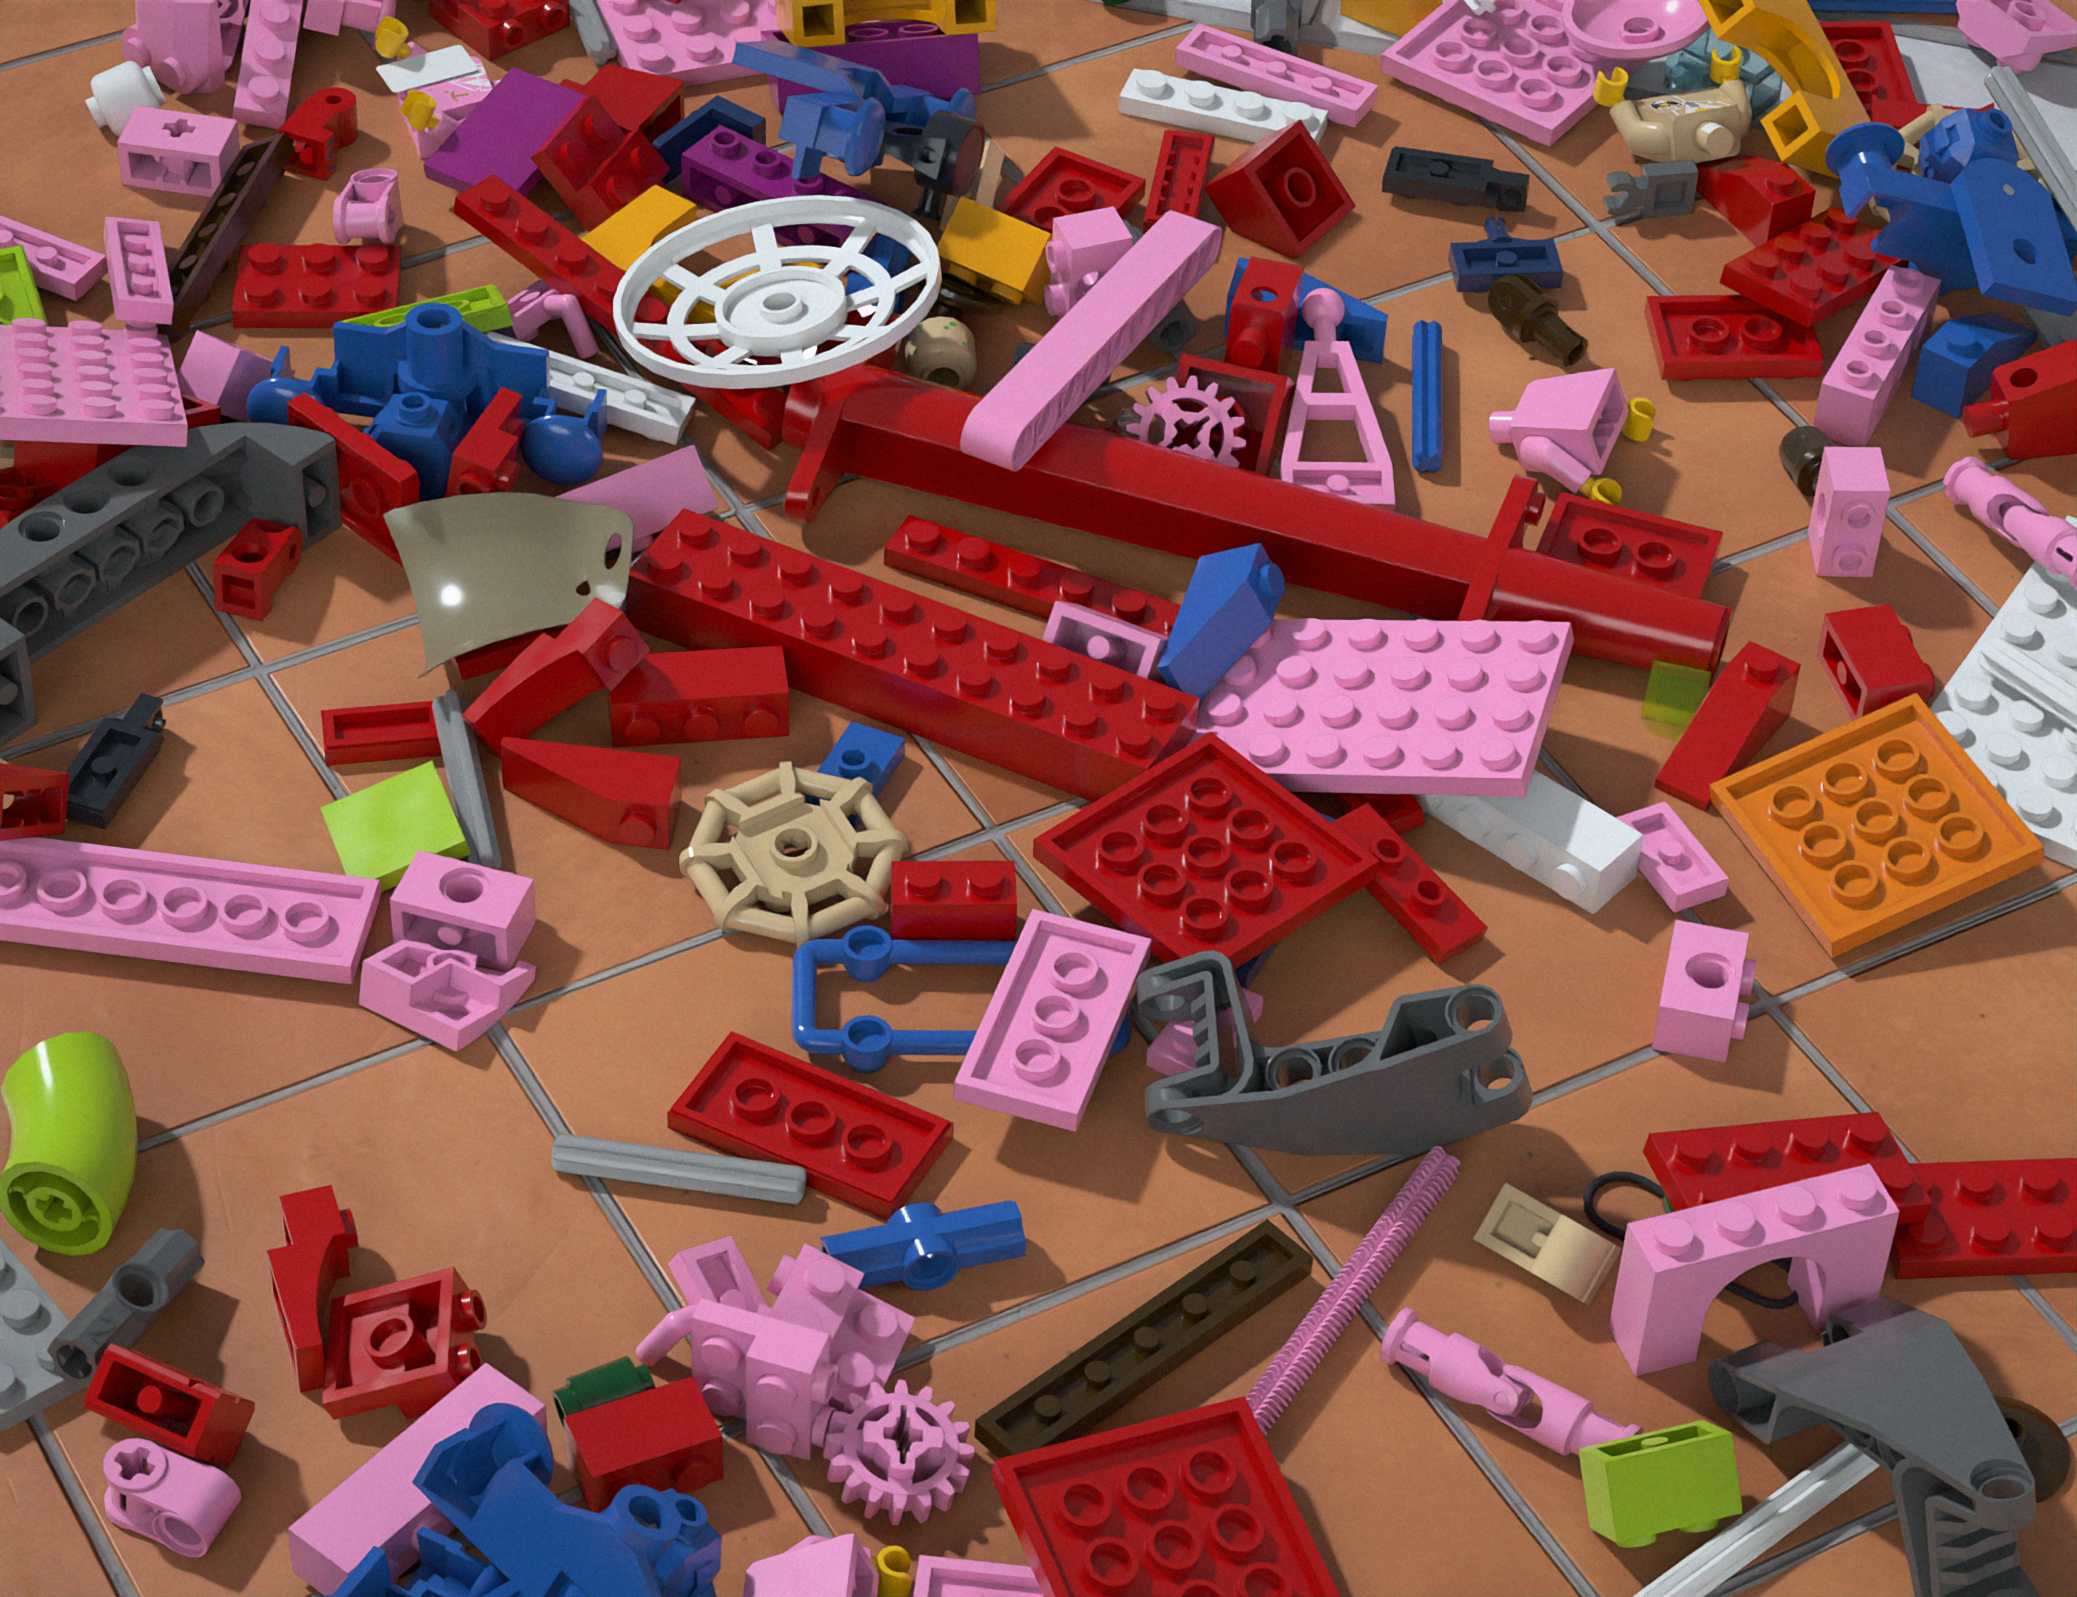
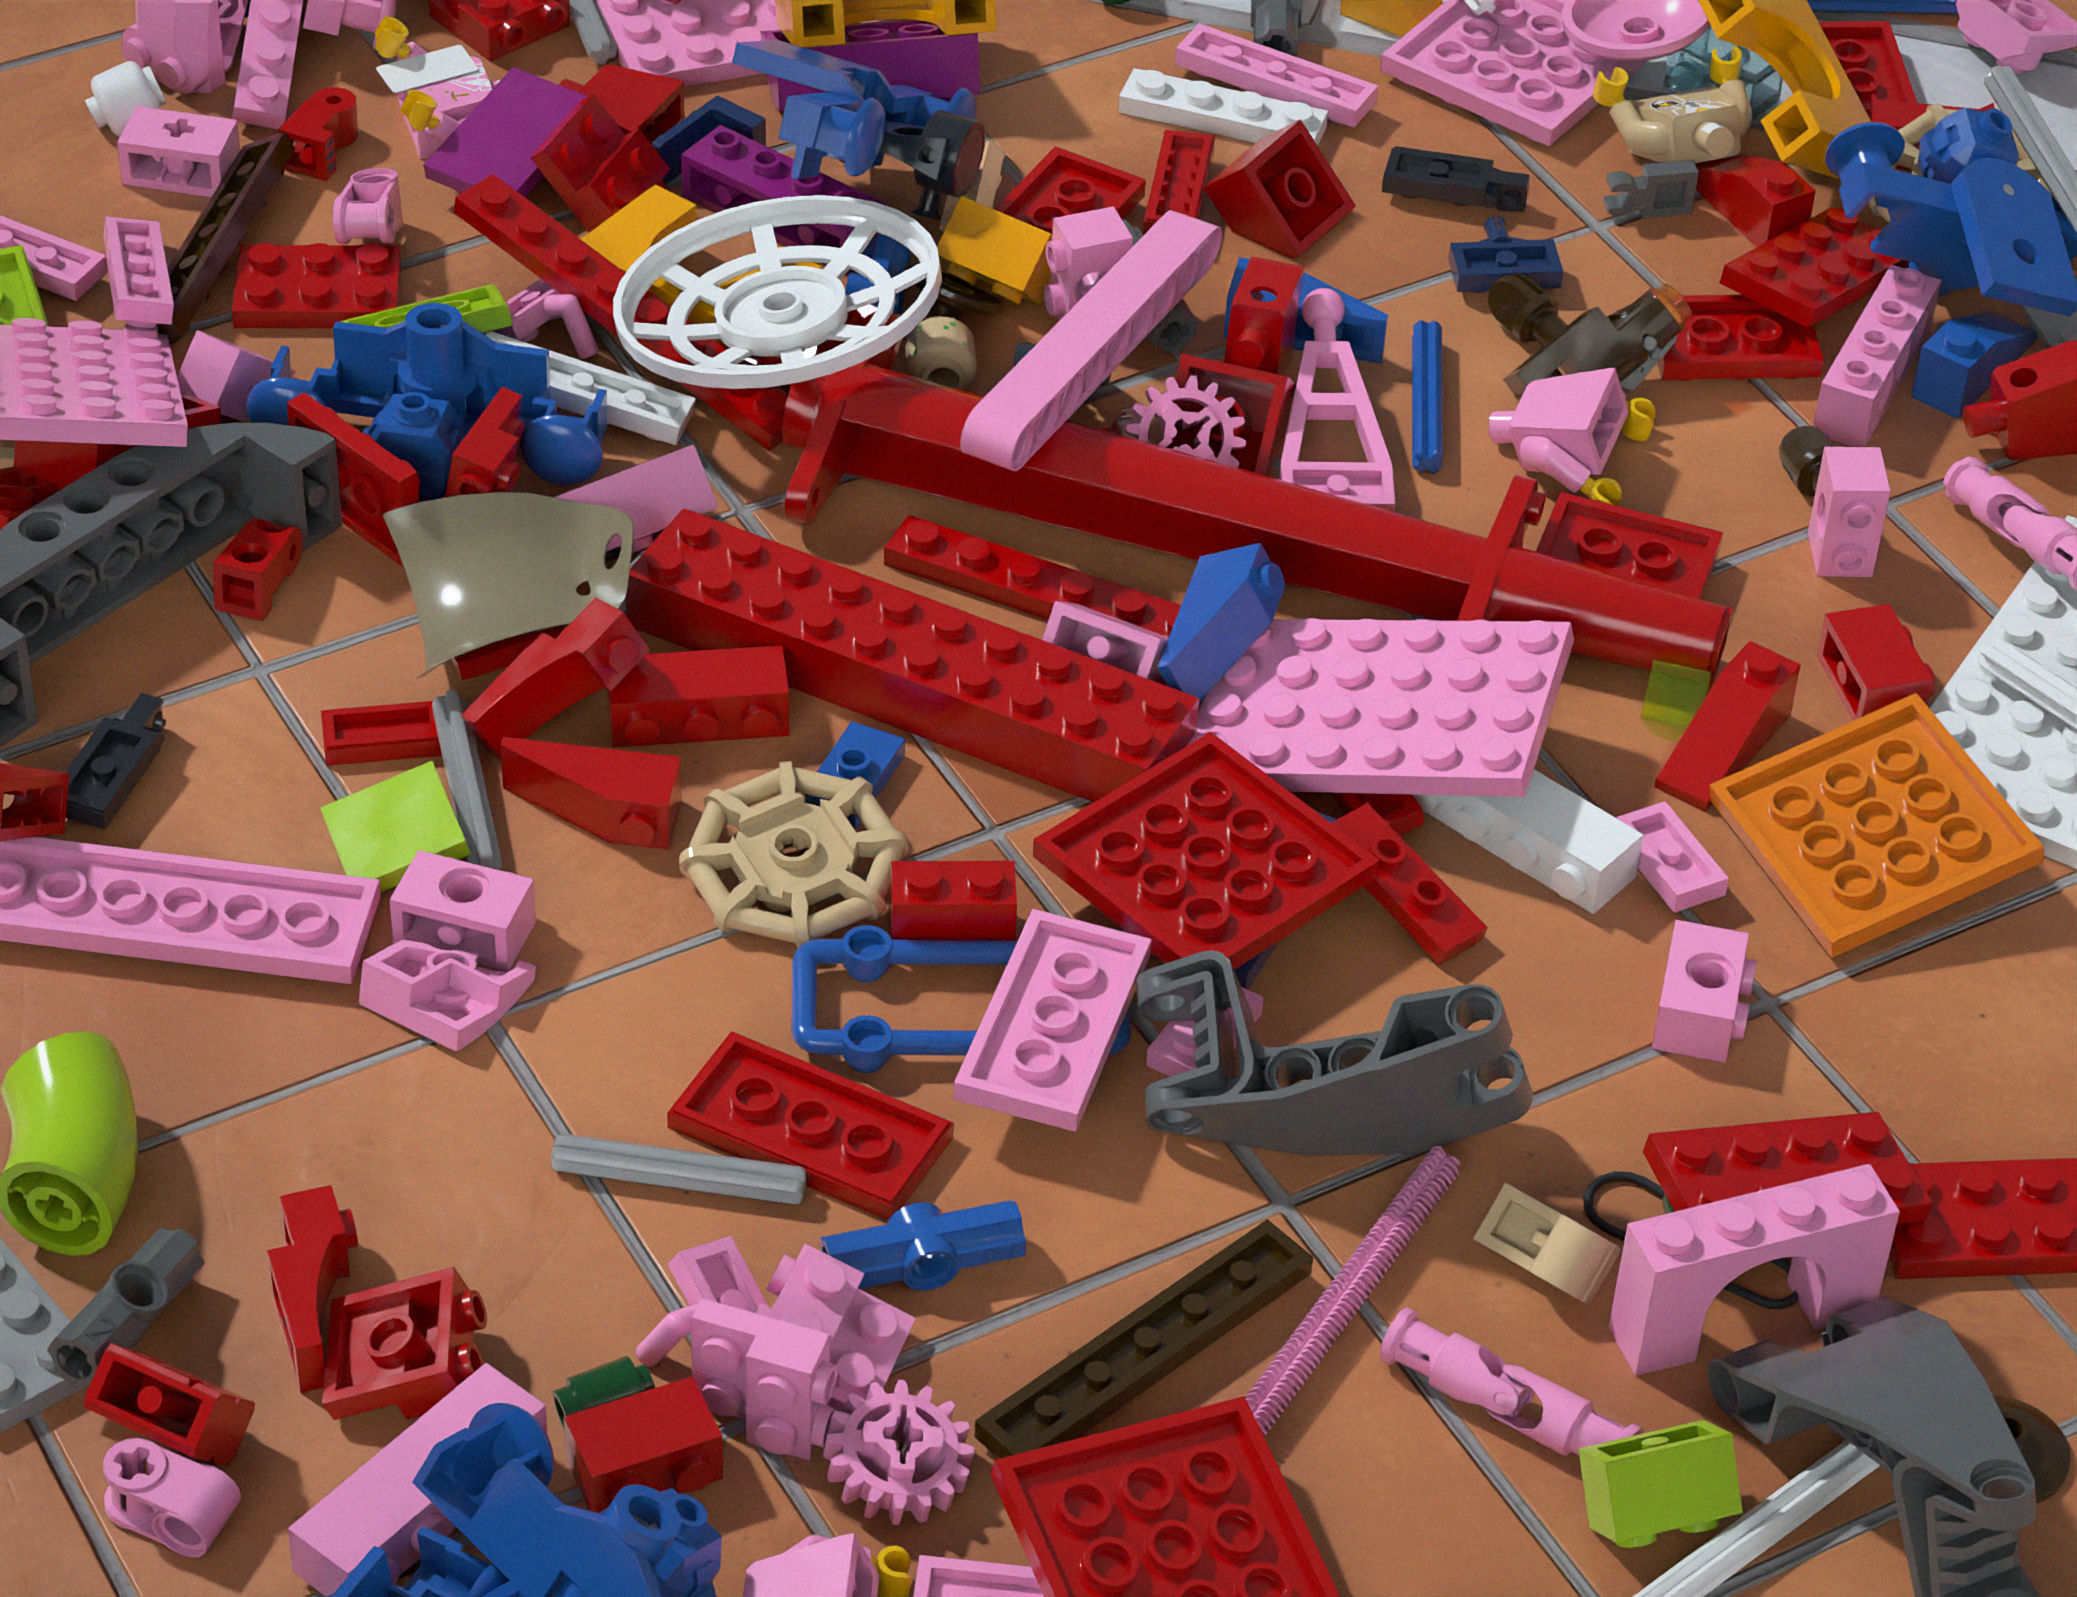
none -> dark brown plate [1503,283,1692,396]

